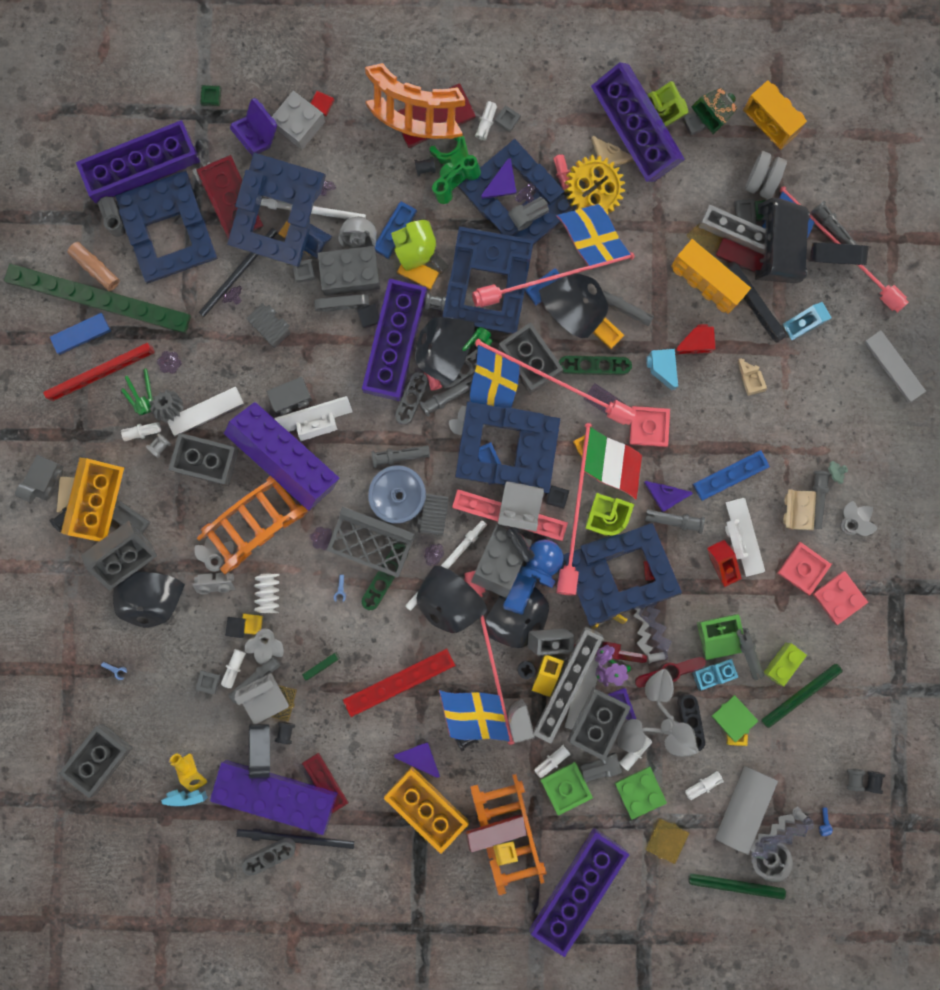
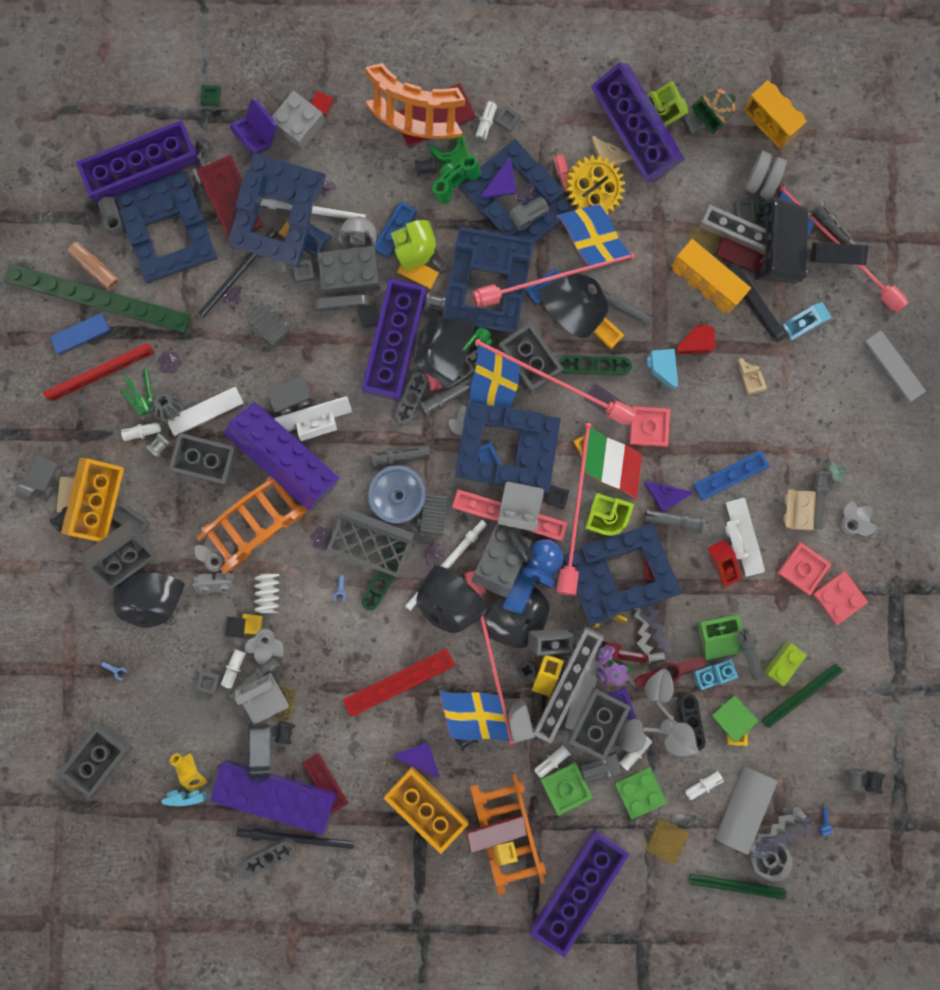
dark green tile [302,652,340,680] -> none

